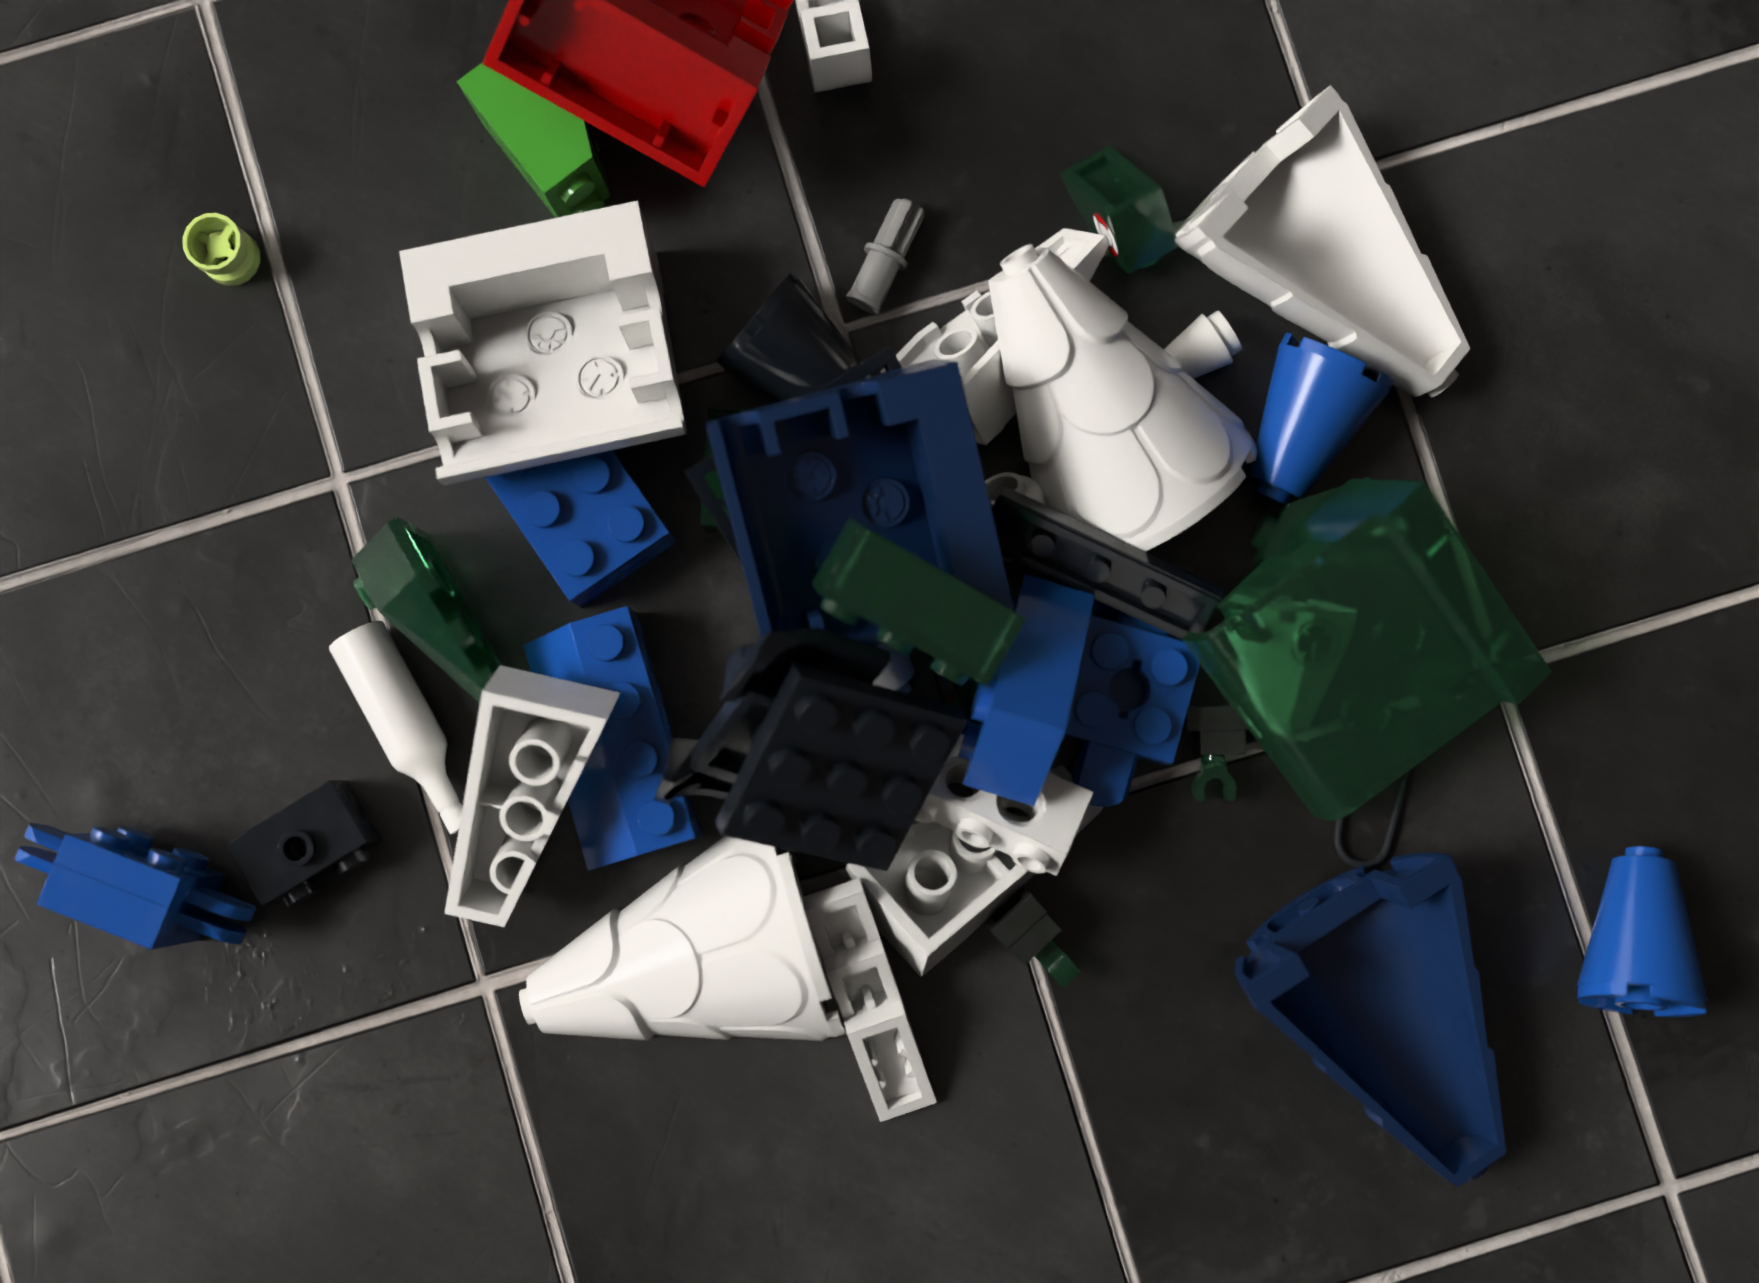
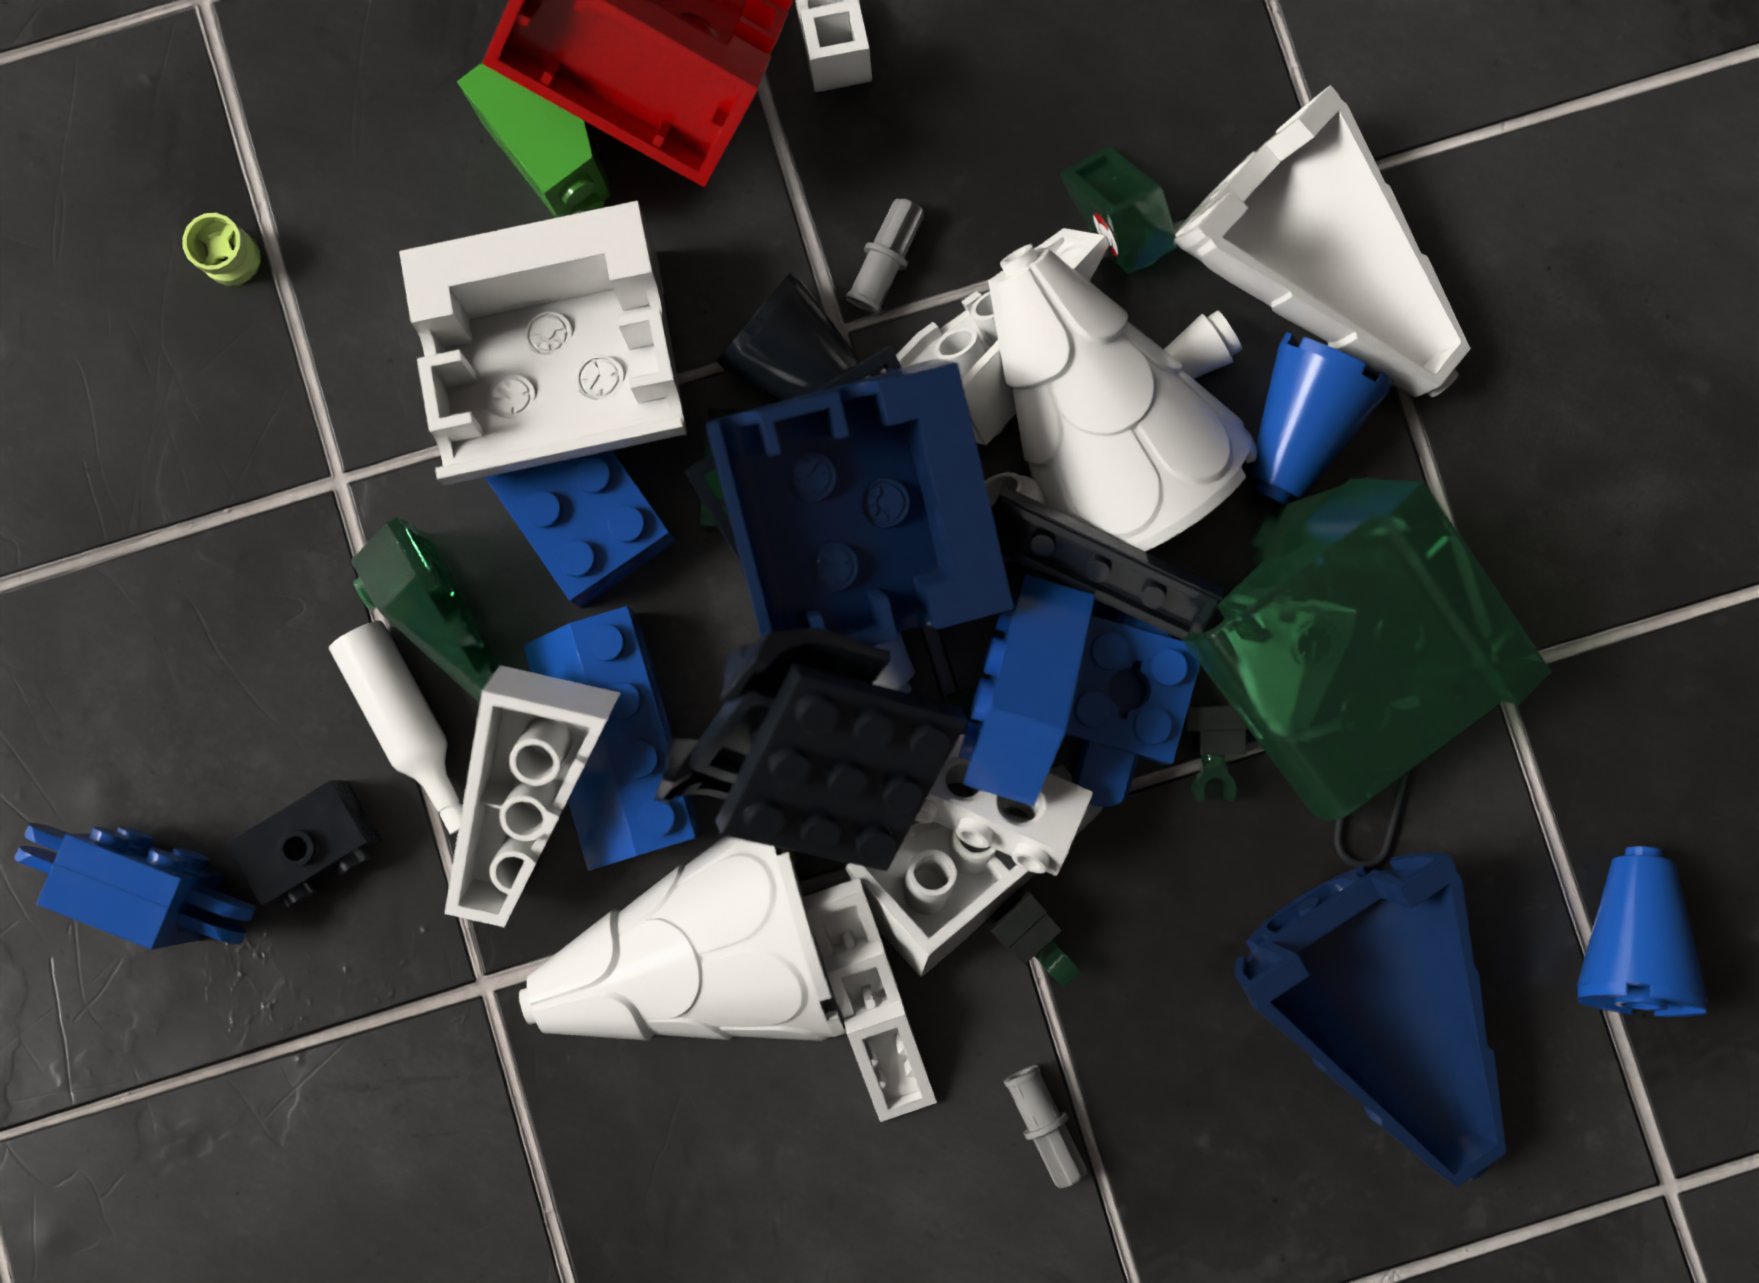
clear green brick [812,517,1026,686] -> none
none -> light grey axle [1003,1065,1087,1188]

